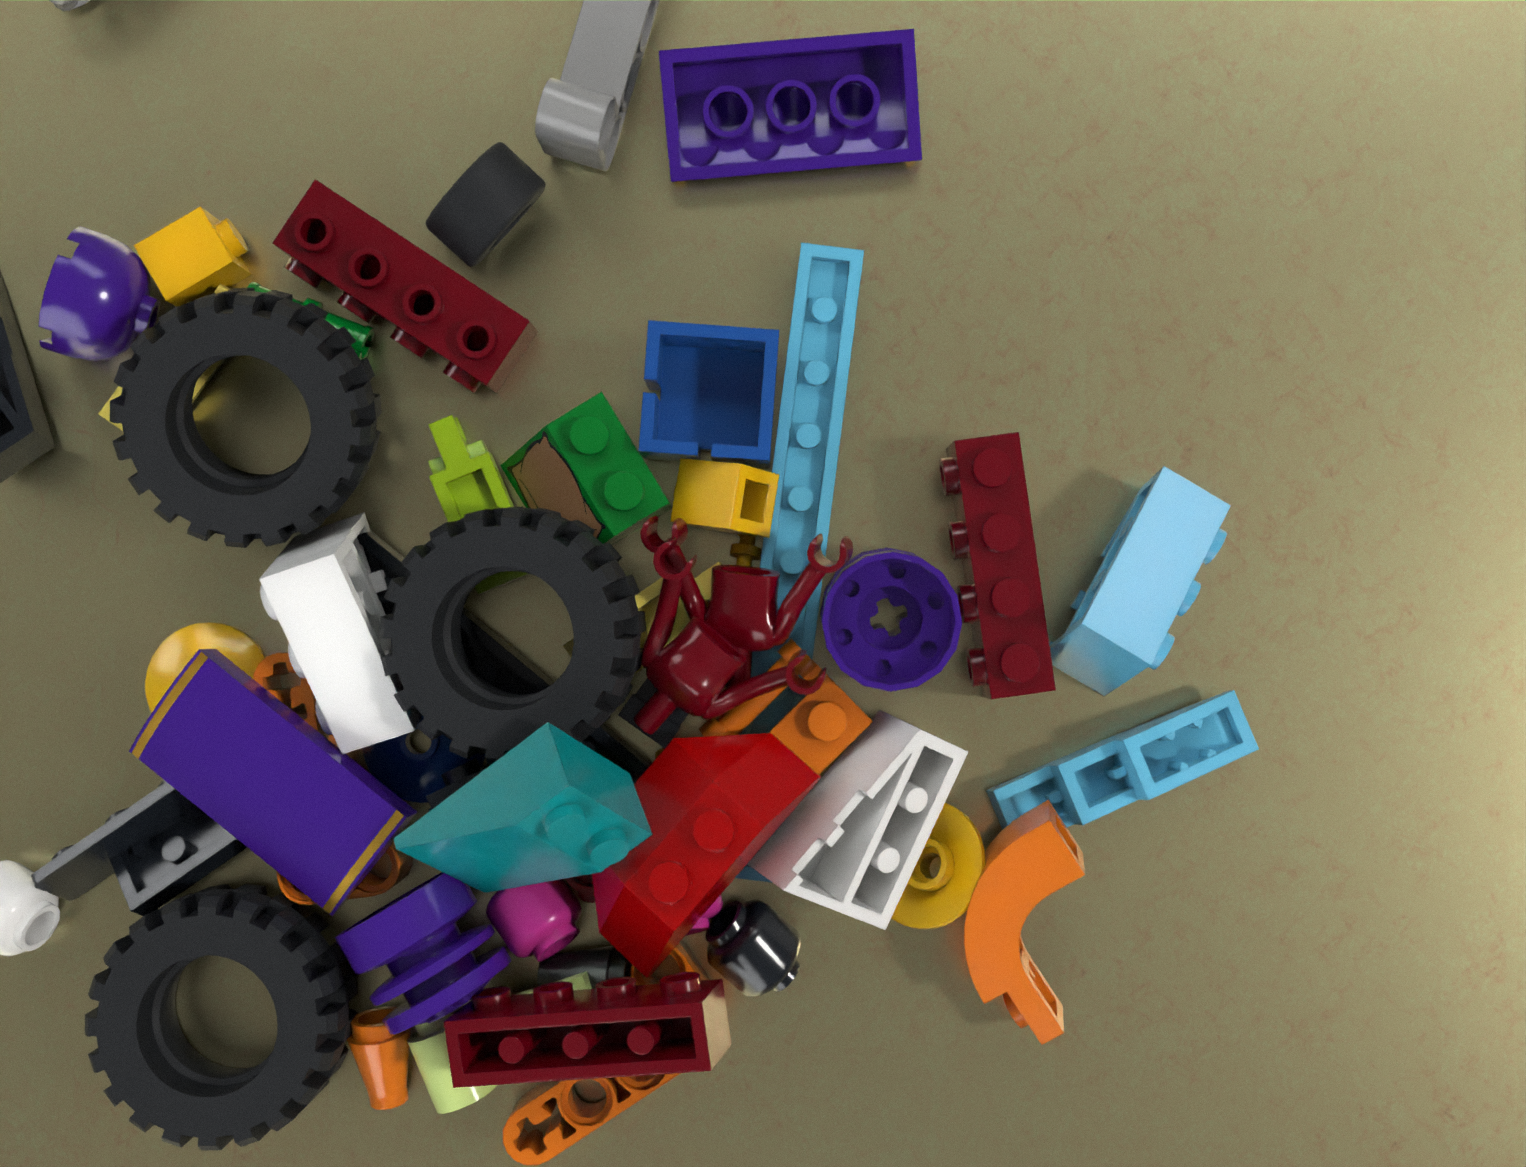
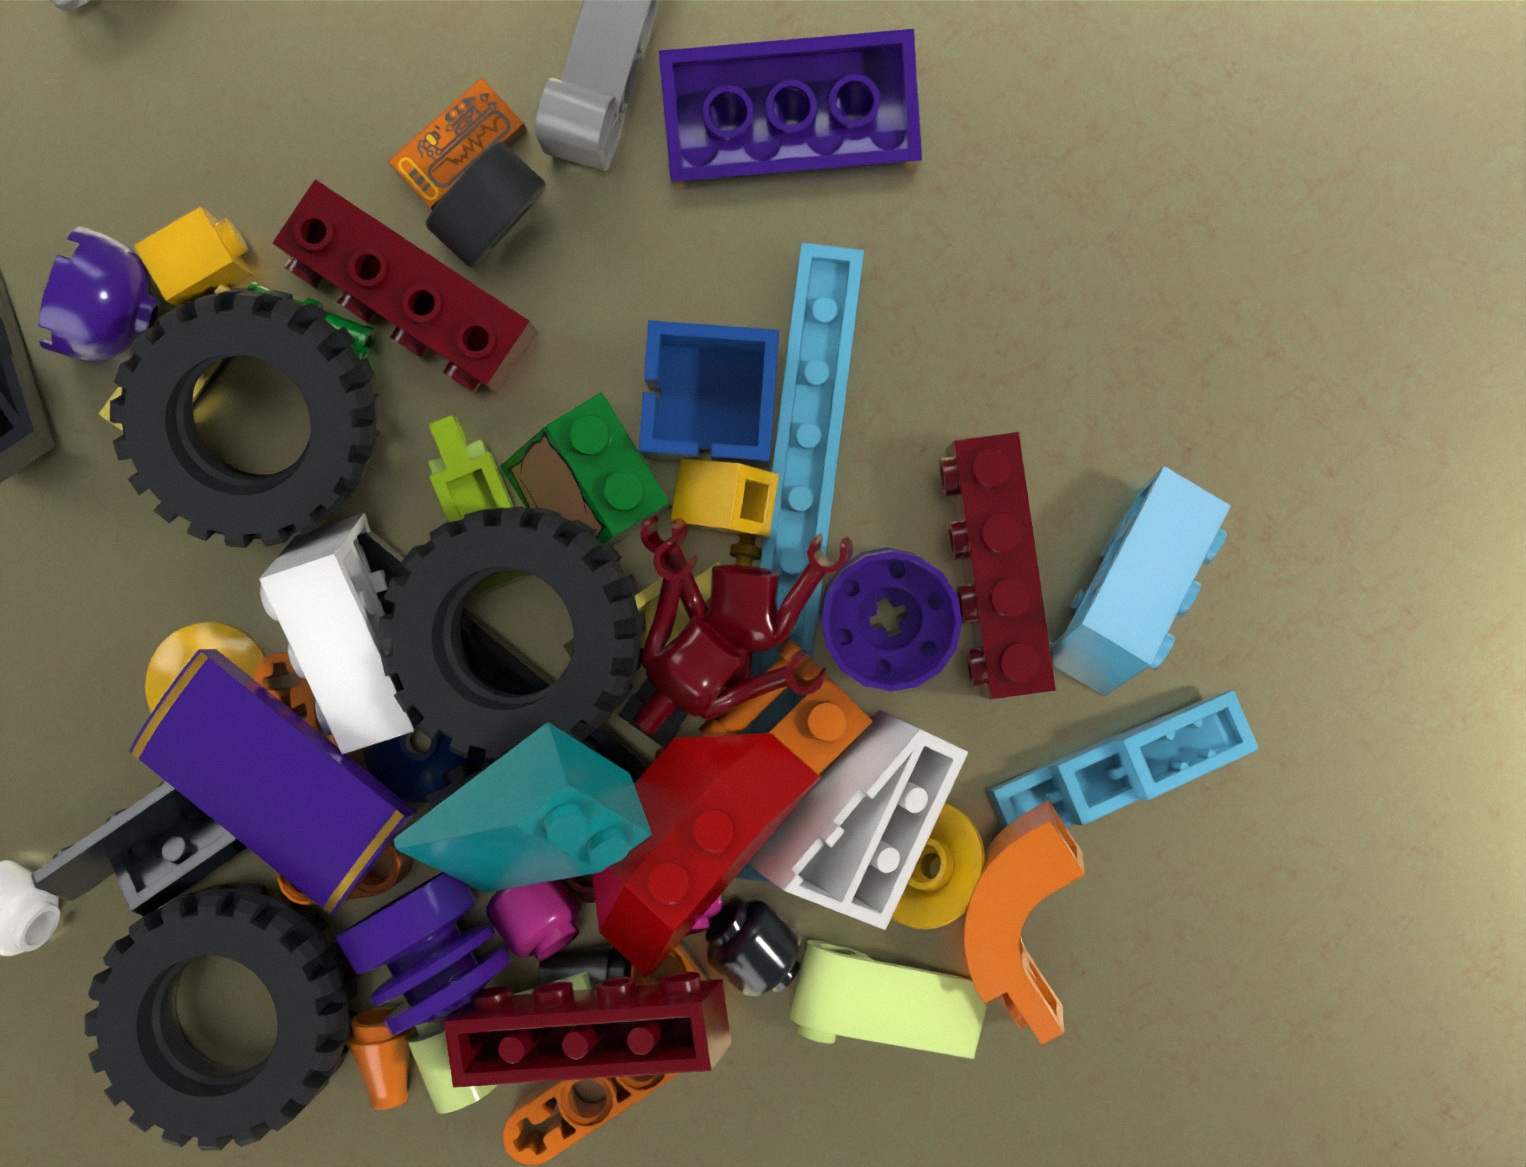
none -> orange tile [388,77,527,210]
none -> yellowish green door [788,940,988,1059]

